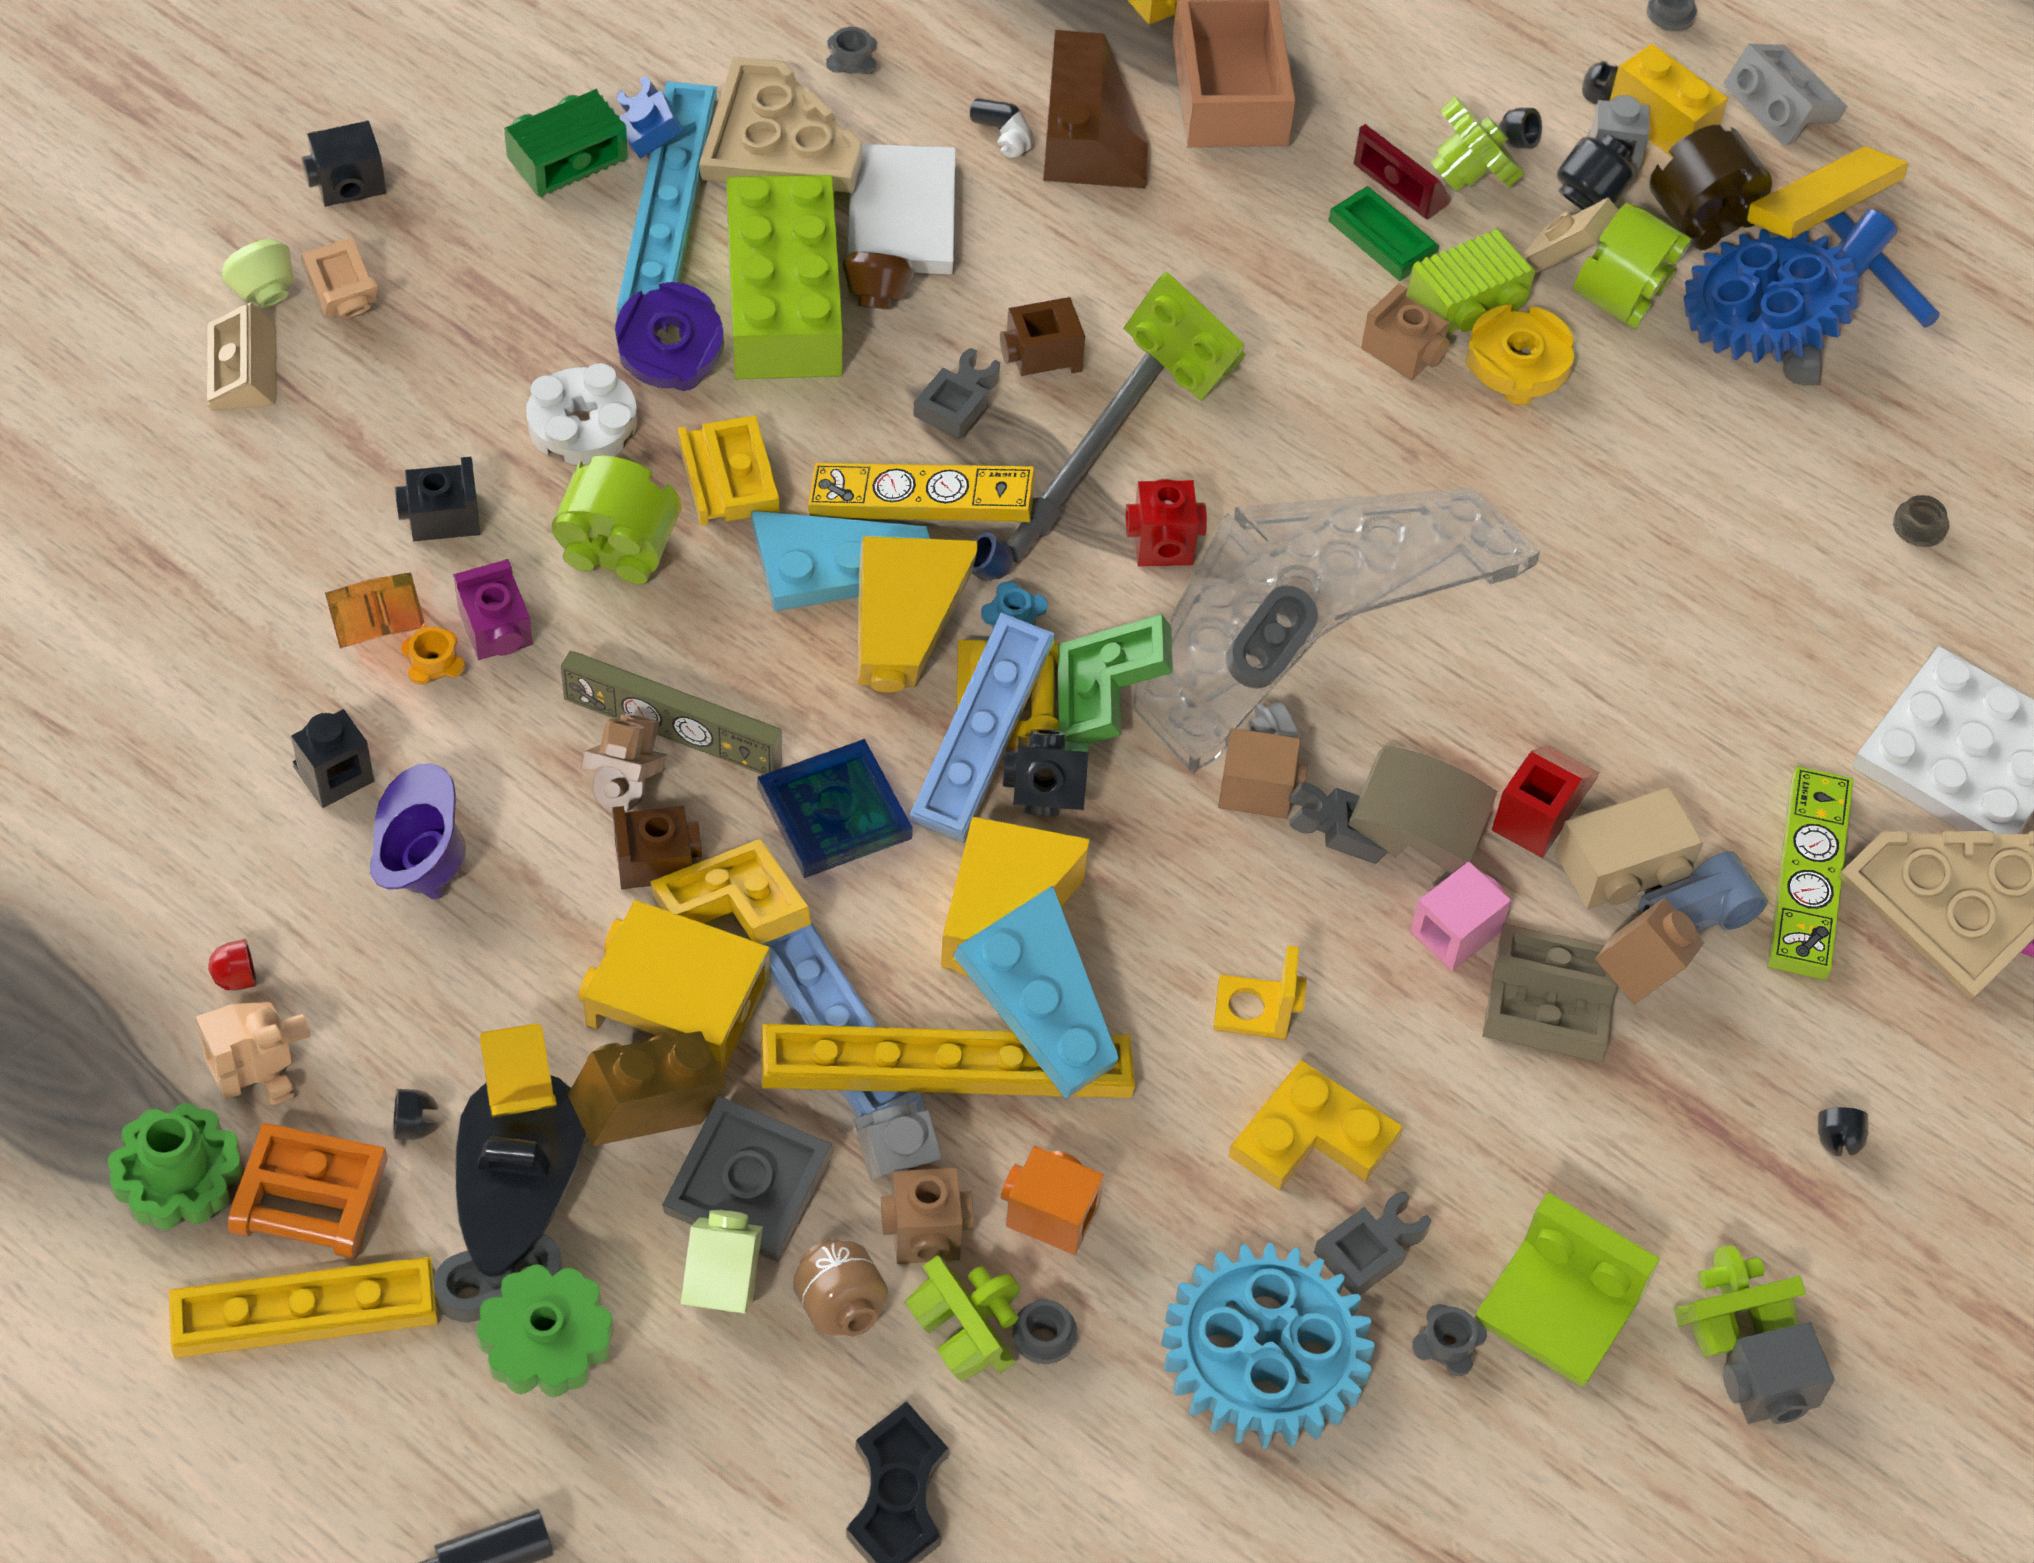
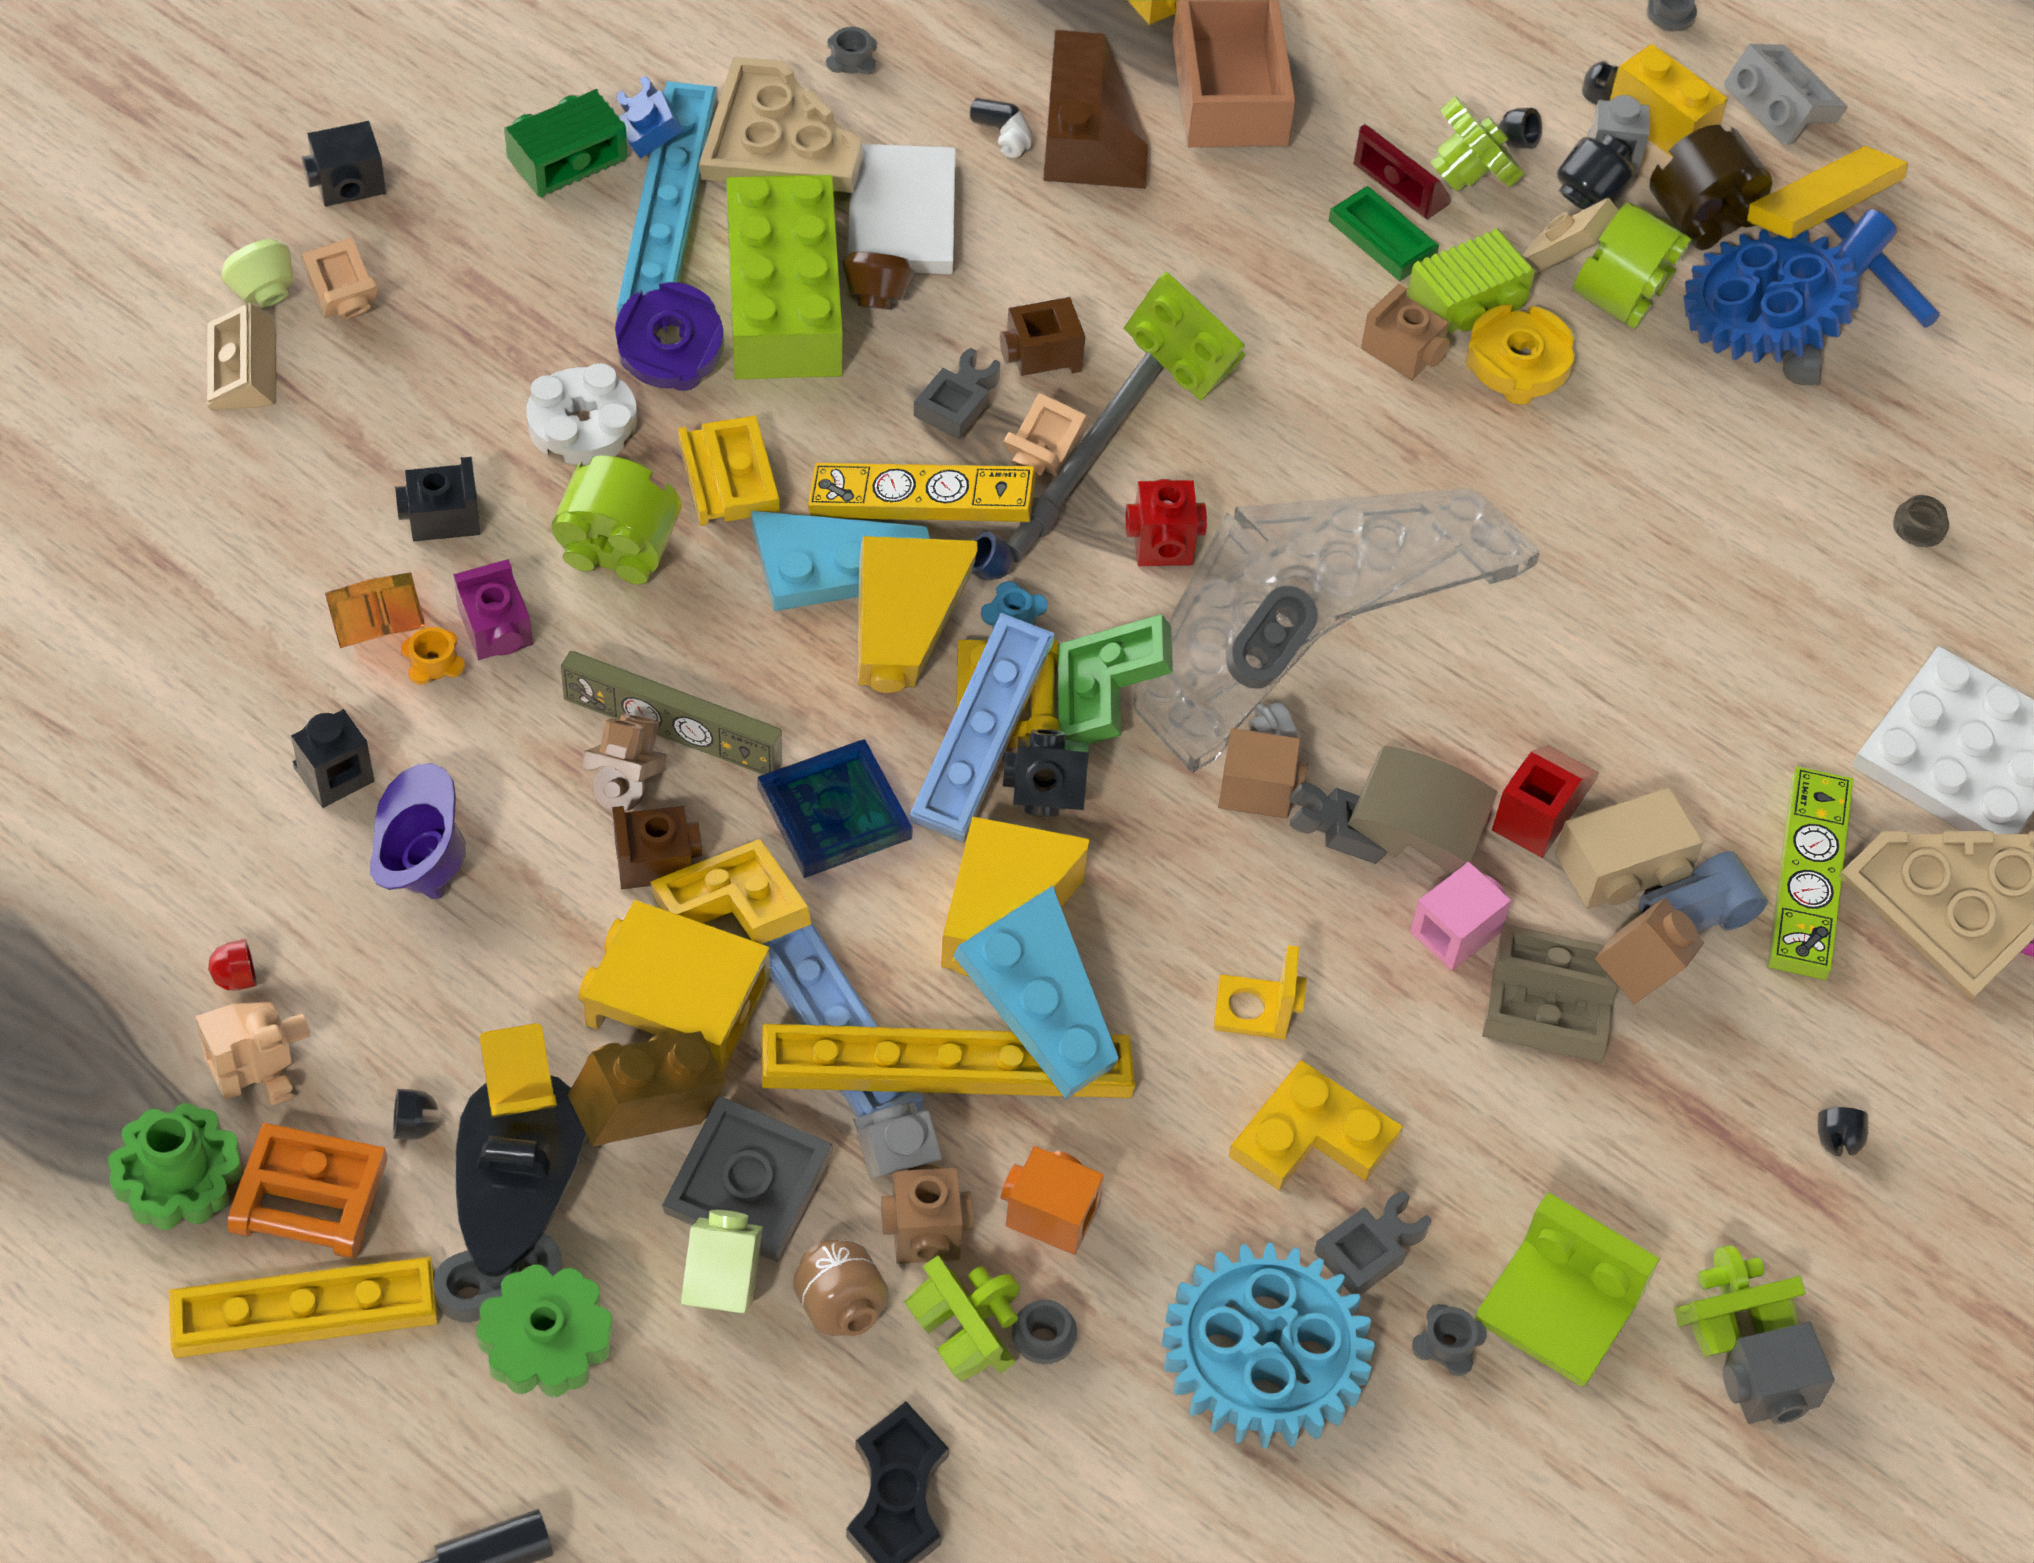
none -> light nougat bracket [1003,393,1090,477]

